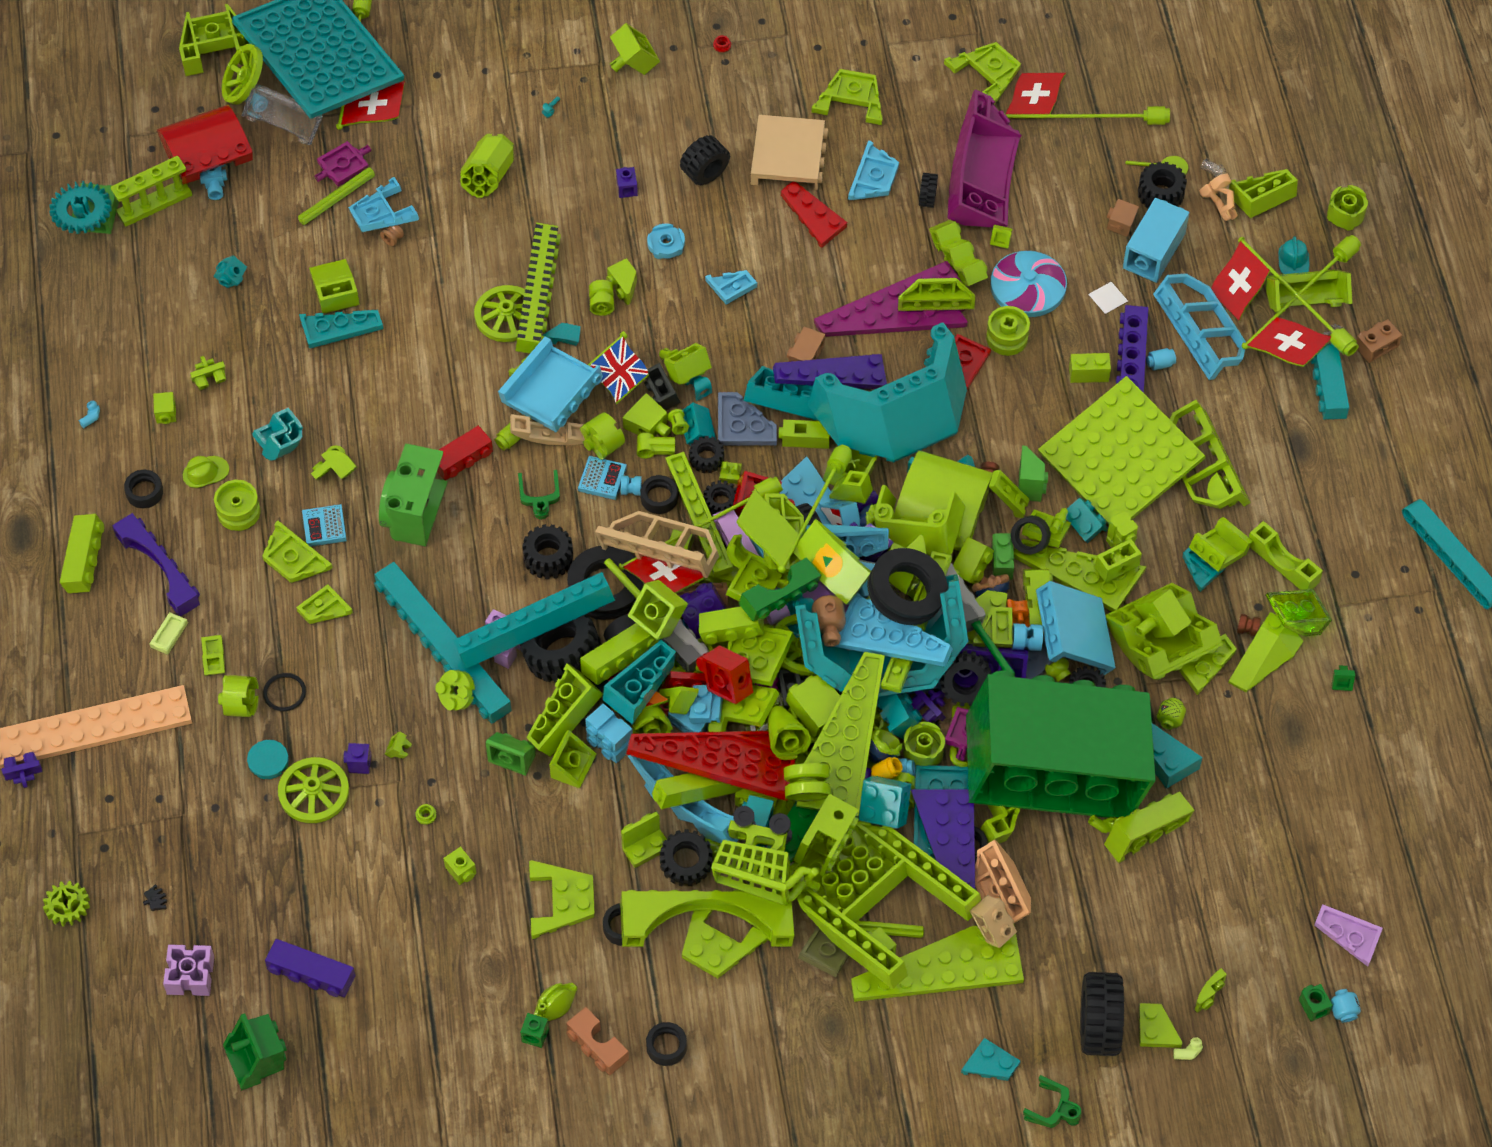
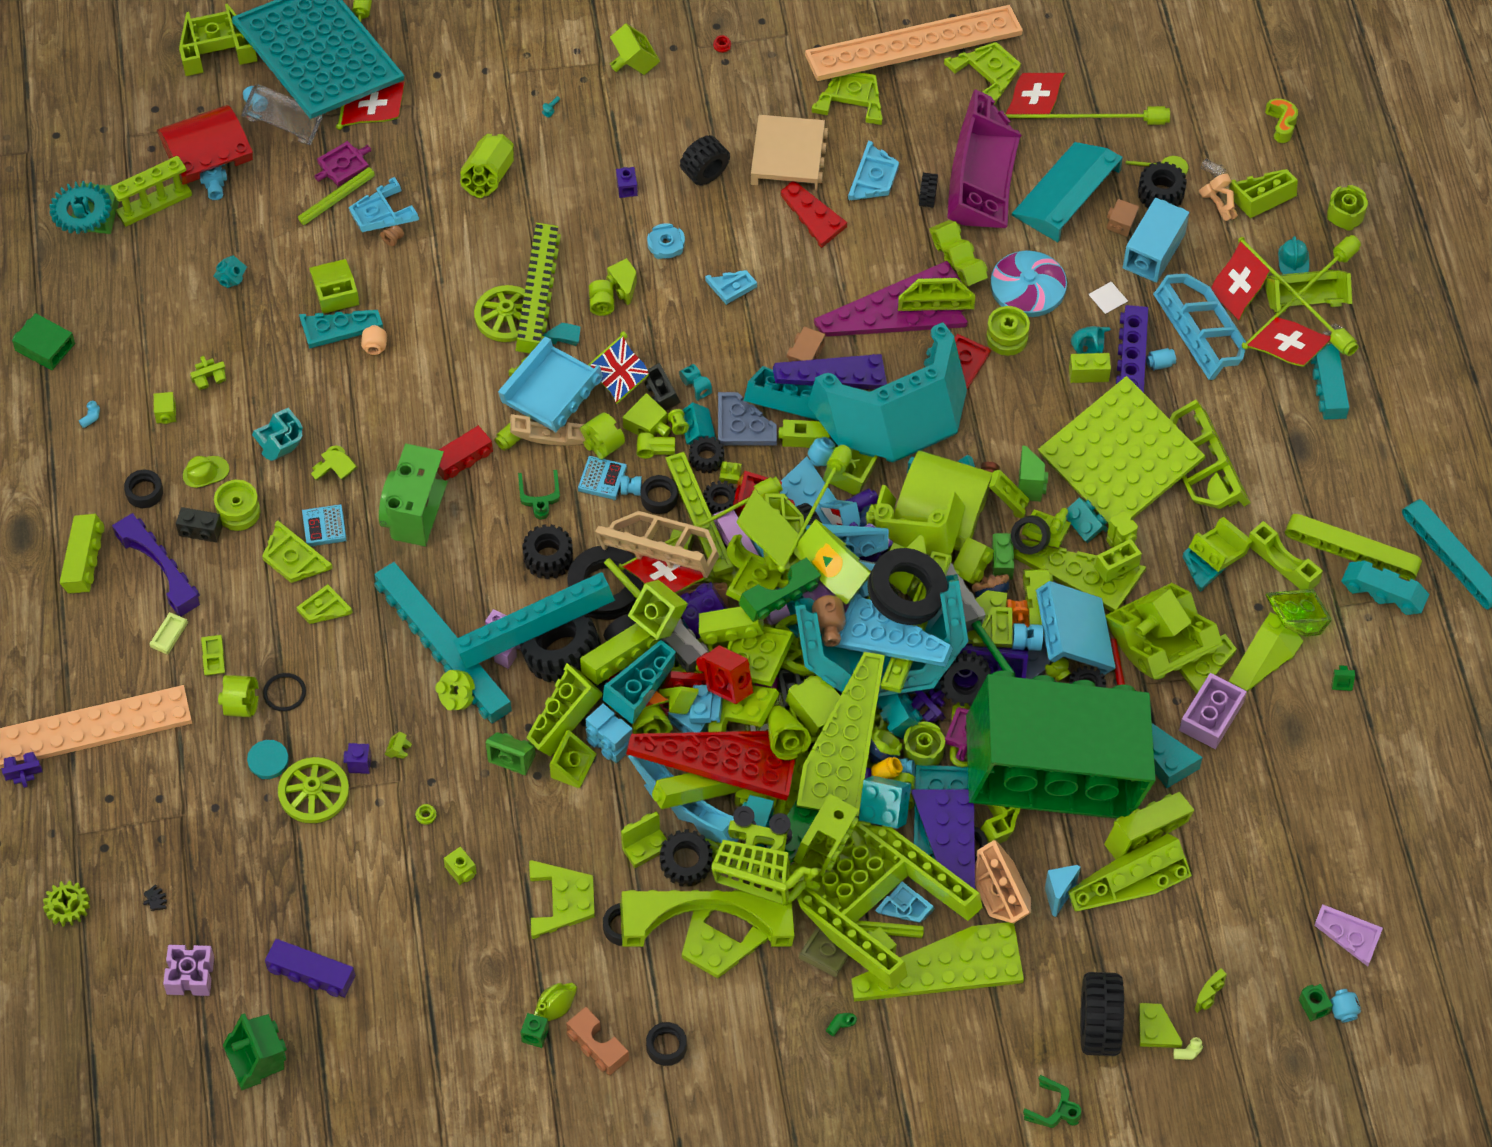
lime wheel [222,44,263,105] -> none
lime brick [659,343,712,384] -> none
lime wheel [784,763,831,801] -> none
lime slope [829,470,873,503] -> none
teal wing [961,1038,1021,1081] -> none
tan brick [970,895,1017,948] -> none
lime tile [990,225,1013,249] -> none
lime arm [1088,815,1117,833] -> none
lime head [1157,698,1186,730] -> none
copper wheel [1237,614,1261,637] -> none
medium nougat brick [1357,319,1402,363] -> none
none -> green brick [12,313,75,370]
none -> pearl dark grey brick [176,507,223,543]
none -> light nougat head [361,325,387,355]
none -> light nougat plate [805,5,1023,81]
none -> medium azure head [808,437,836,467]
none -> green arm [826,1013,857,1036]
none -> medium azure slope [875,881,935,923]
none -> teal slope [1012,142,1123,243]
none -> medium azure slope [1045,865,1081,917]
none -> lime wedge [1067,833,1192,911]
none -> teal piece [1071,326,1111,354]
none -> red bar [1110,638,1125,685]
none -> lavender brick [1179,673,1247,749]
none -> lime animal [1265,98,1298,143]
none -> lime beam [1285,514,1422,581]
none -> teal brick [1341,561,1430,615]

